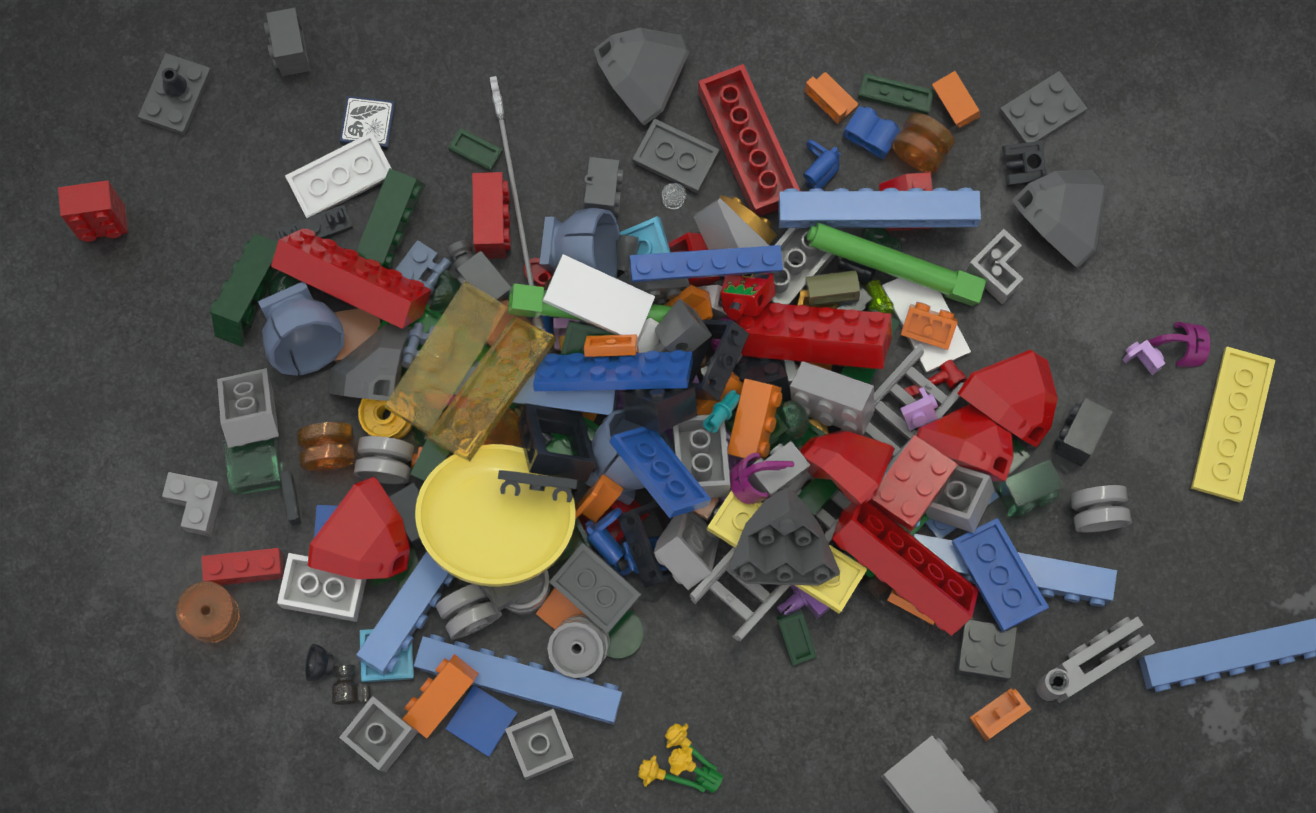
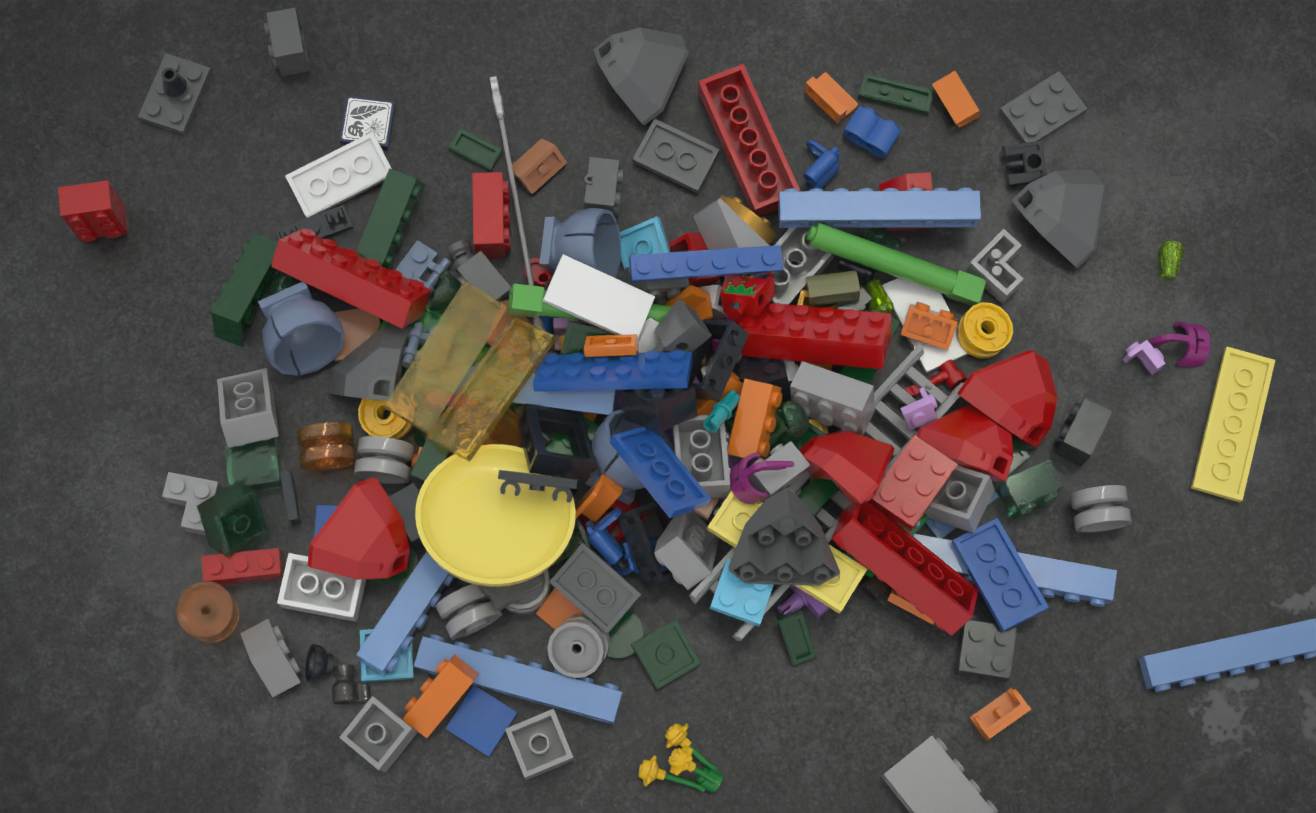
dark grey cone [616,234,640,271] -> none
clear tile [662,183,686,209] -> none
clear orange wheel [891,113,955,173] -> none
light grey hinge [1036,616,1155,703] -> none
none -> clear green brick [197,480,268,558]
none -> light grey brick [240,619,301,697]
none -> nougat panel [507,139,567,194]
none -> dark green tile [631,619,701,689]
none -> medium azure plate [709,558,774,627]
none -> yellow wheel [956,302,1013,359]
none -> clear neon green cone [1160,241,1185,278]

